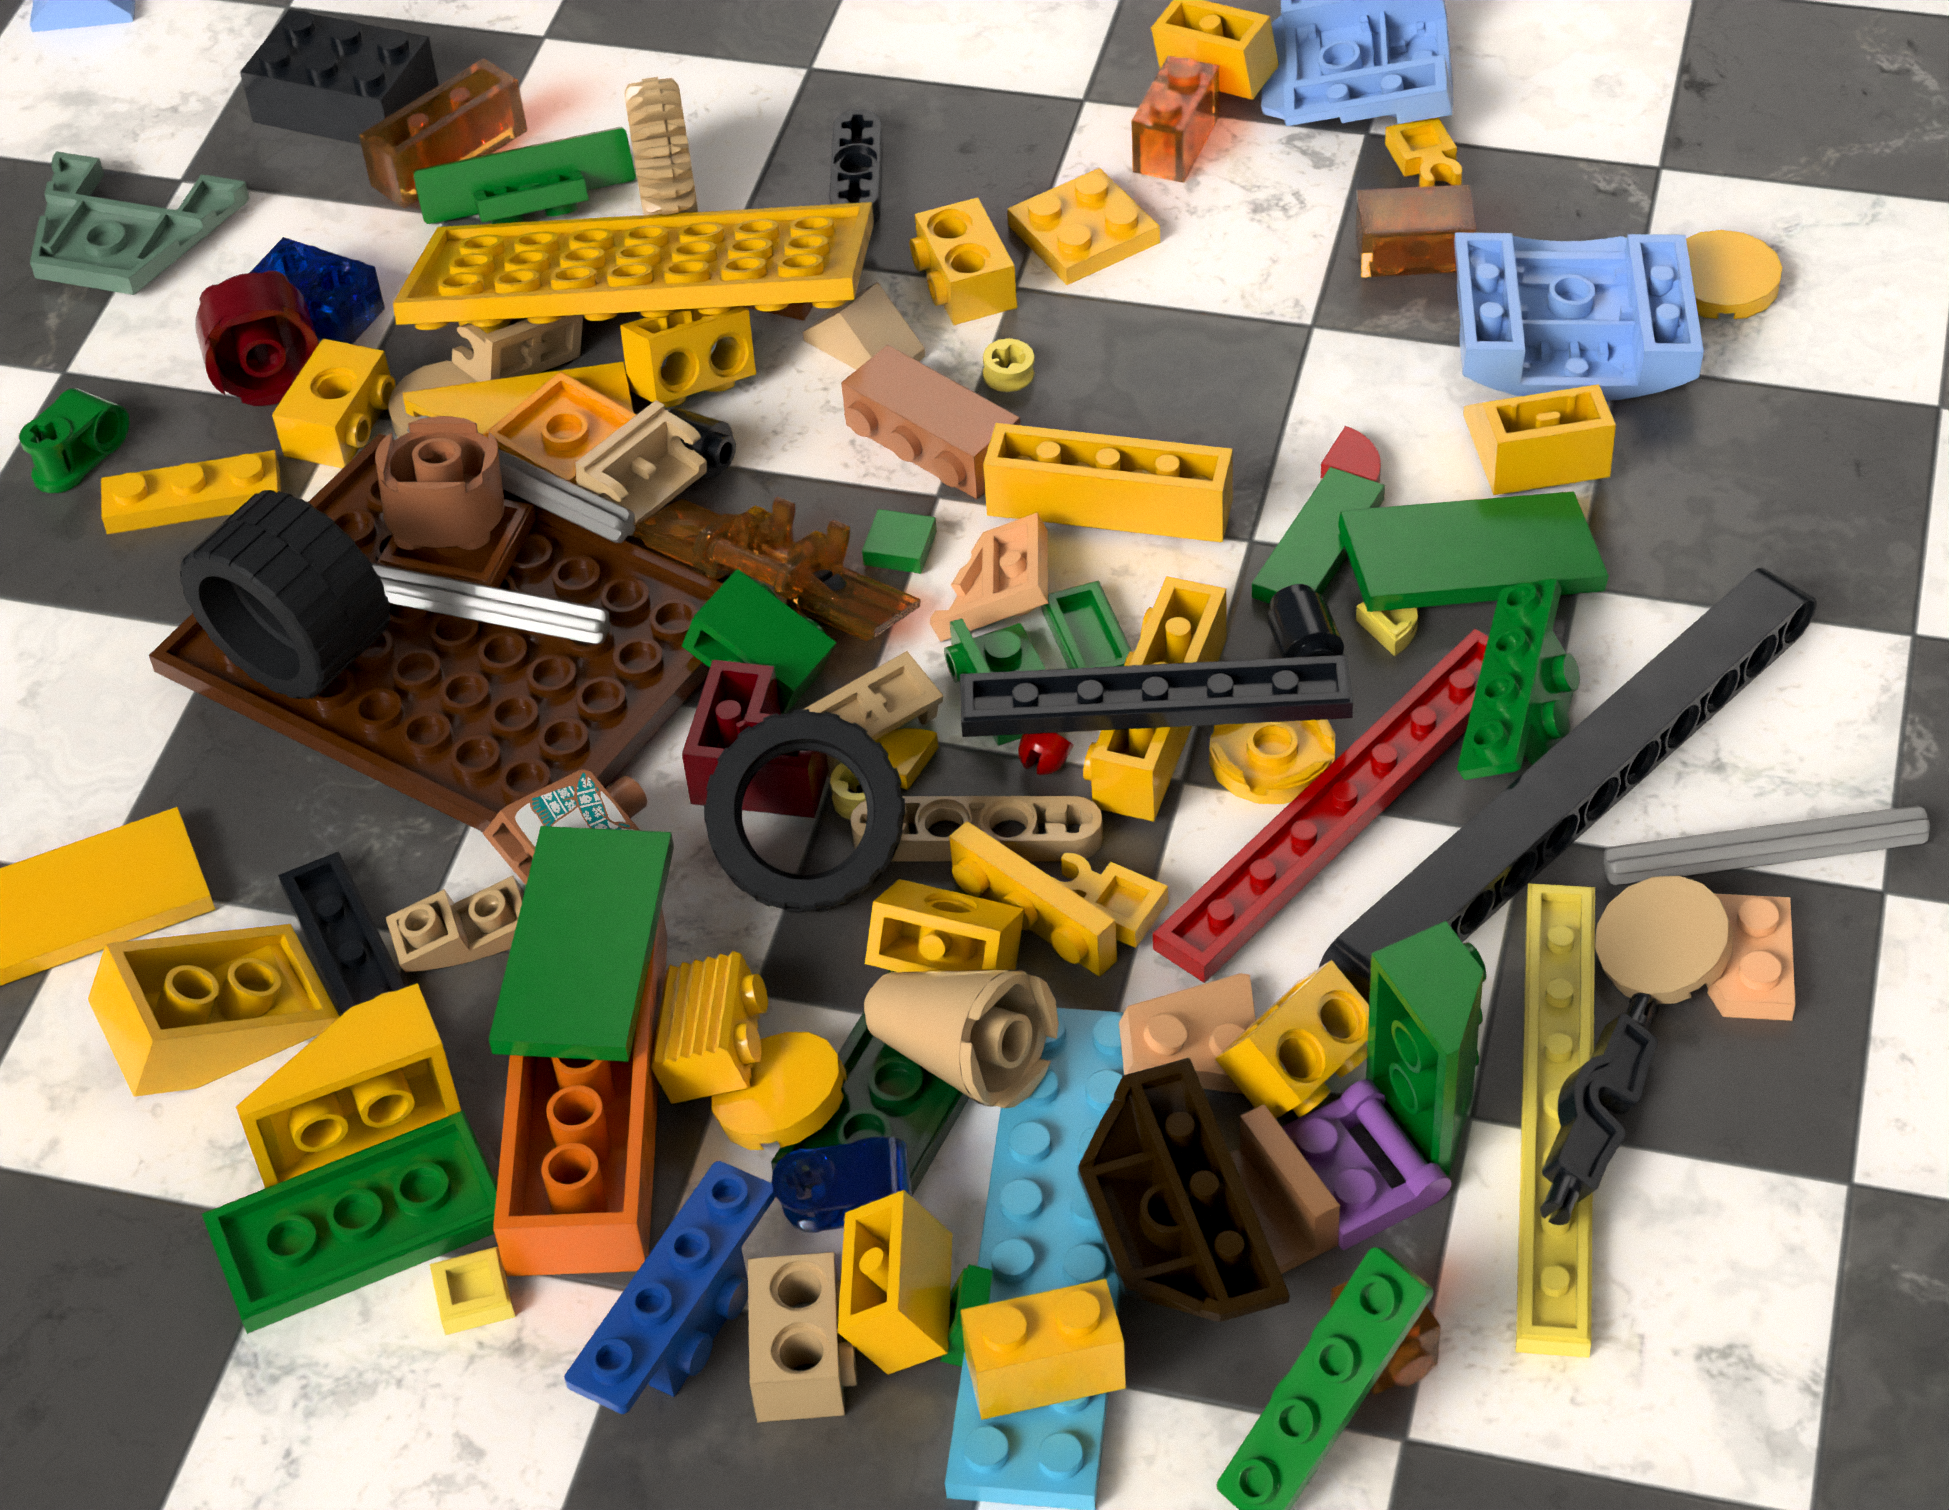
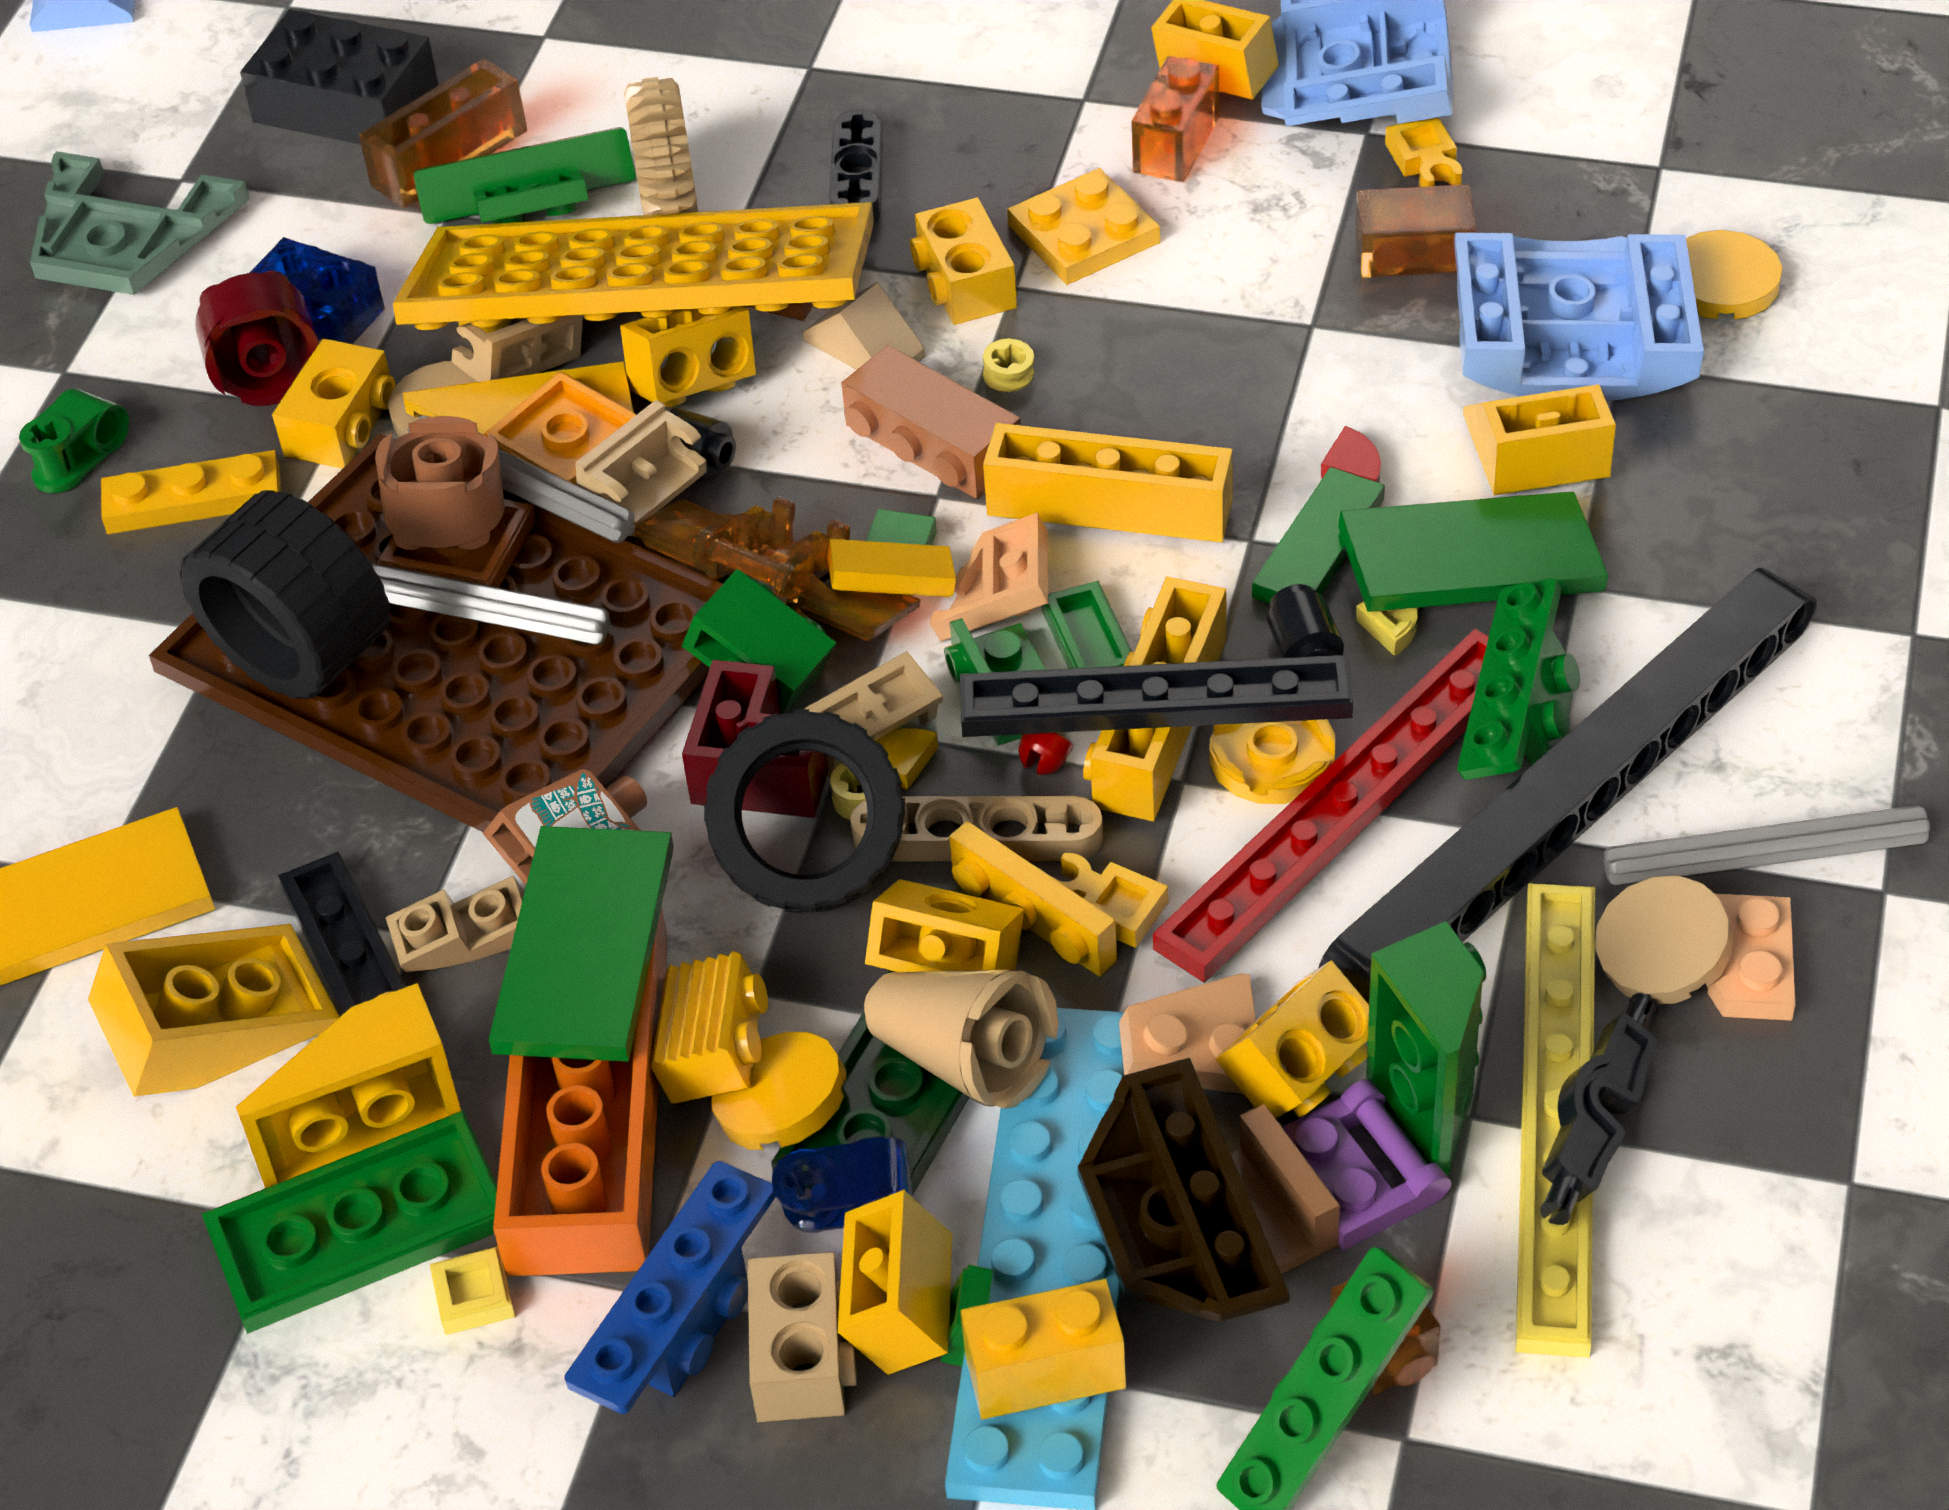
none -> yellow tile [827,539,956,597]

